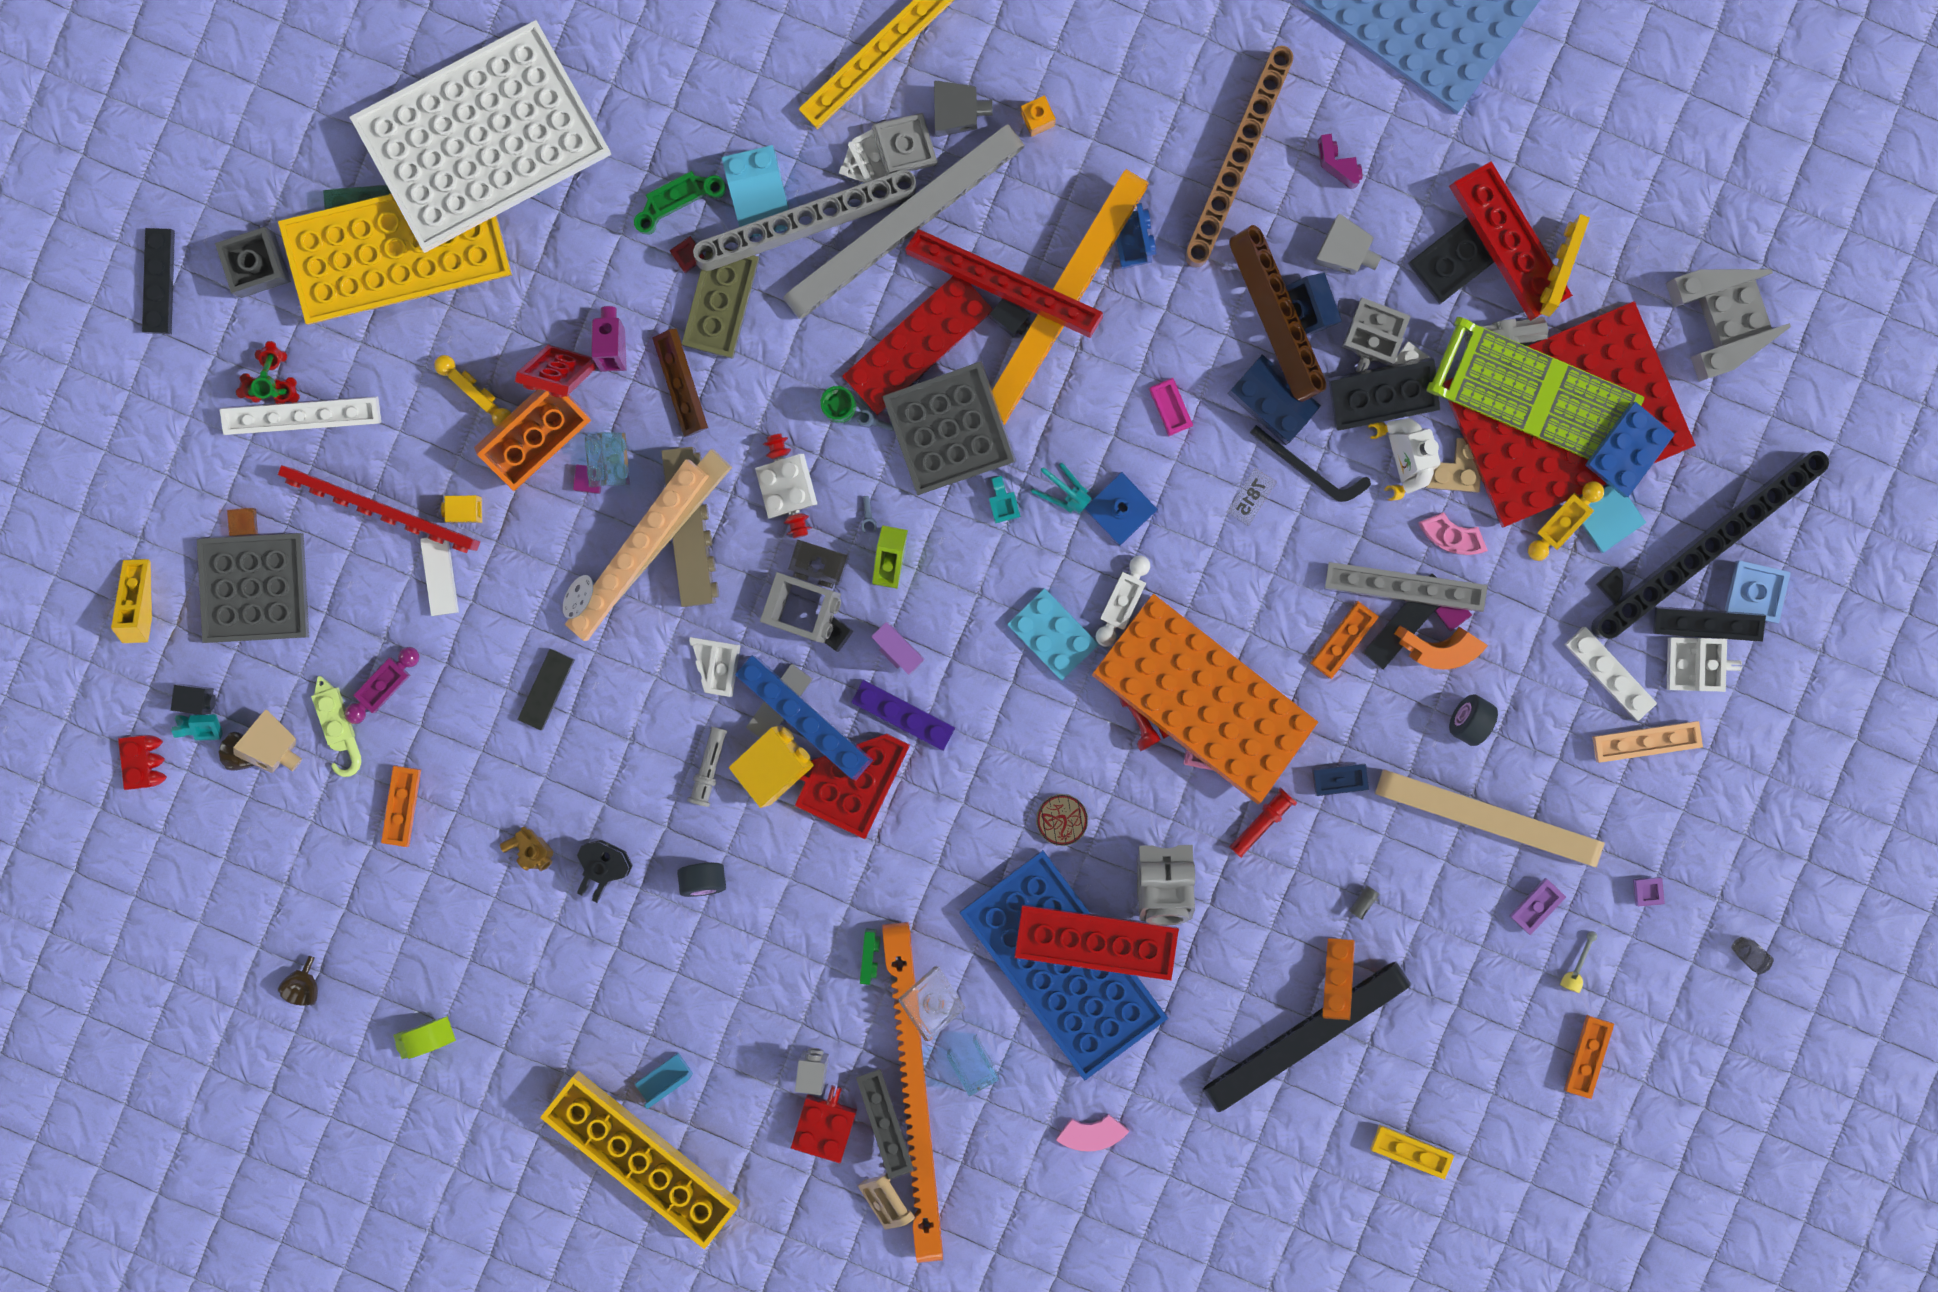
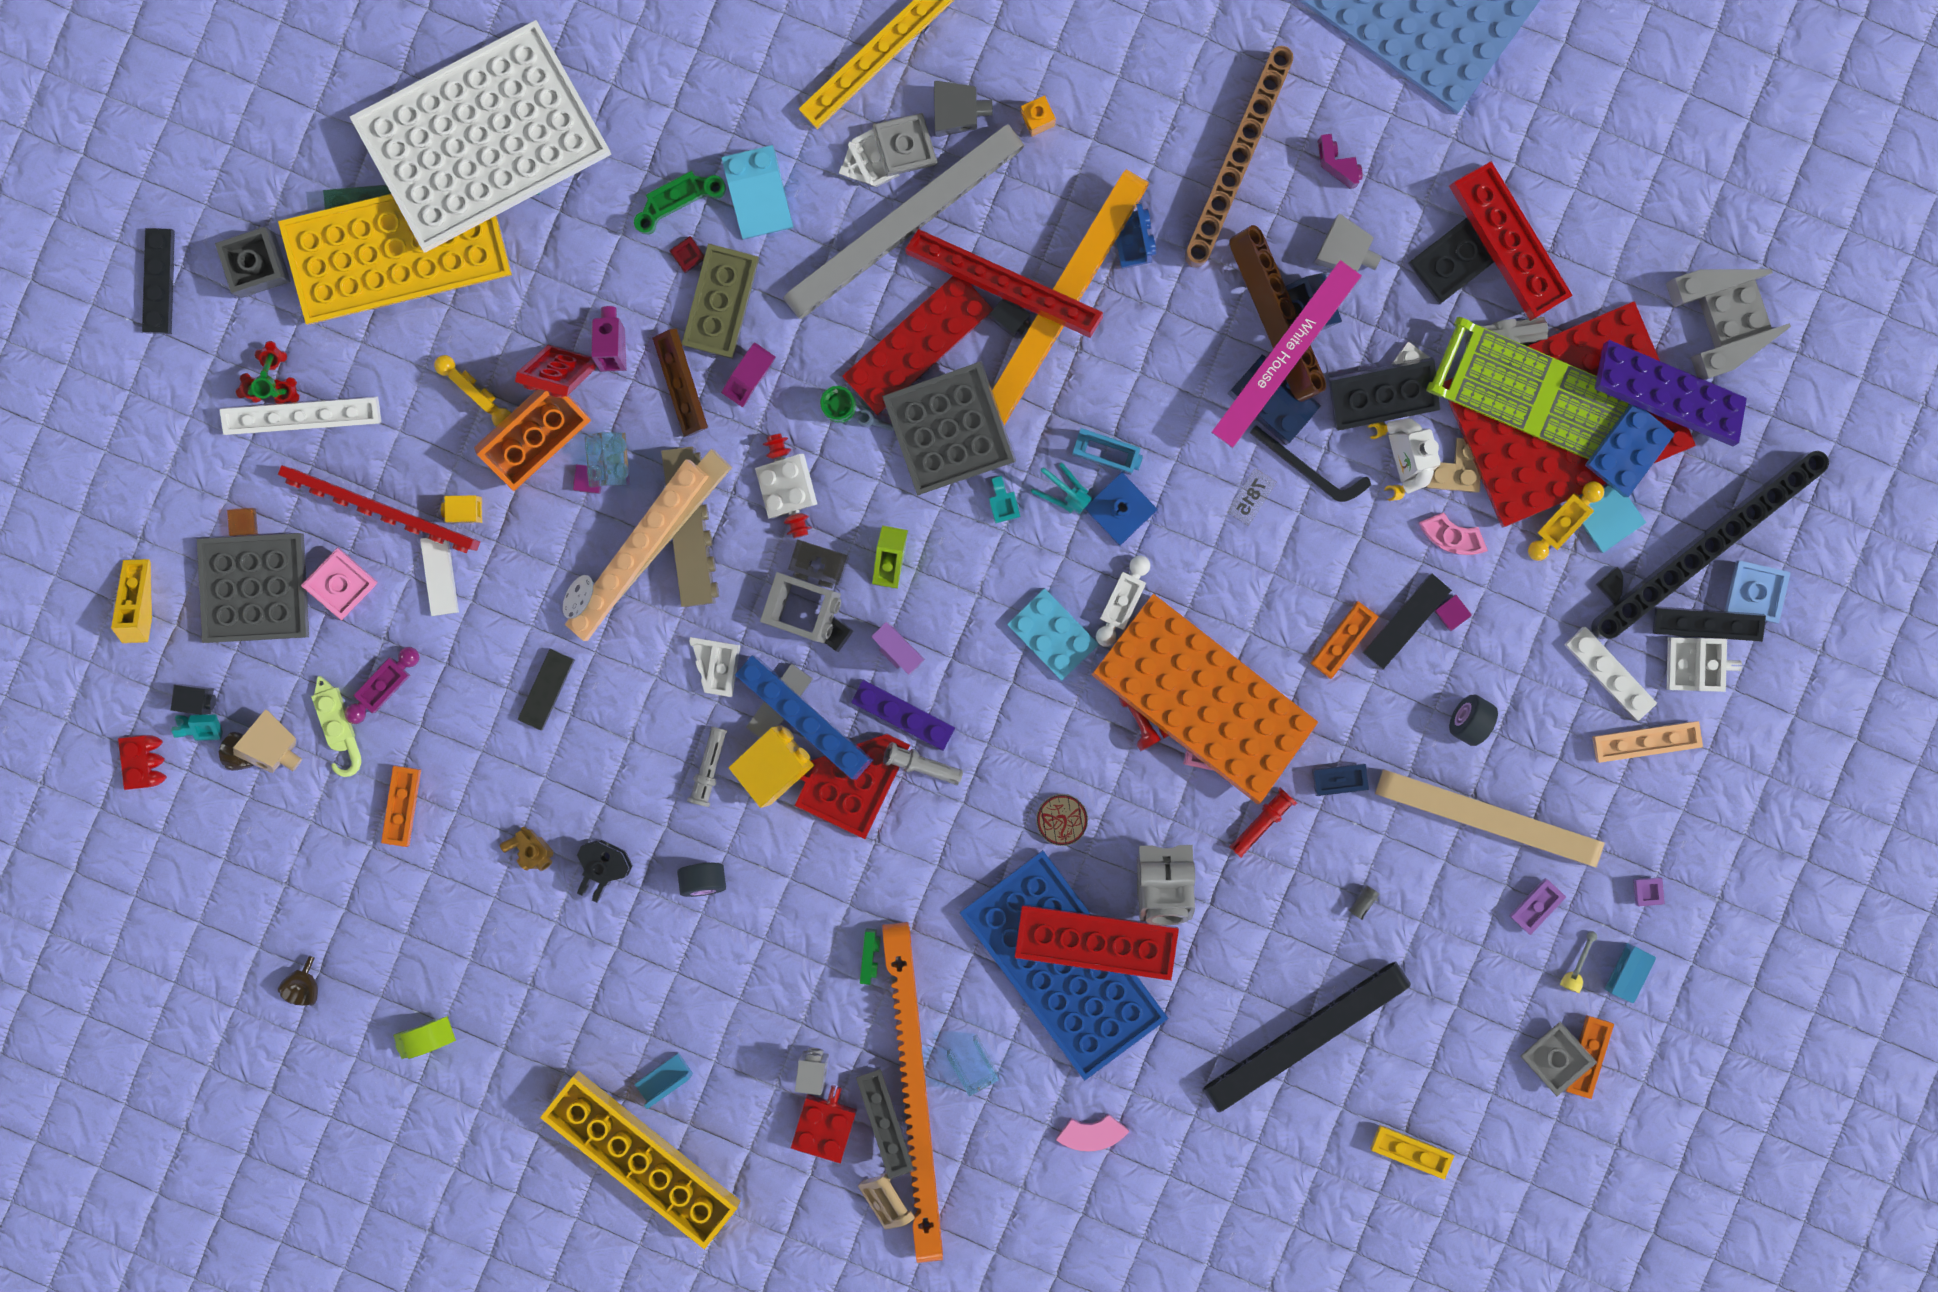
light grey beam [693,170,916,271] -> none
sand blue hand [861,496,877,533] -> none
clear tile [898,966,966,1041] -> none
dark pink tile [1149,378,1193,436] -> none
orange plate [1323,938,1355,1020] -> none
light grey plate [1325,562,1488,612] -> none
light grey plate [1341,297,1411,373] -> none
orange arch [1394,625,1488,670] -> none
yellow plate [1540,214,1590,317] -> none
clear smoke hair [1731,937,1774,975] -> none
none -> bright pink tile [301,547,378,621]
none -> magenta slope [721,342,776,407]
none -> light grey pin [883,742,963,786]
none -> dark azure window [1072,428,1143,475]
none -> dark pink tile [1211,260,1362,448]
none -> light grey tile [1520,1022,1597,1097]
none -> dark purple plate [1595,340,1747,447]
none -> dark azure panel [1604,943,1656,1003]

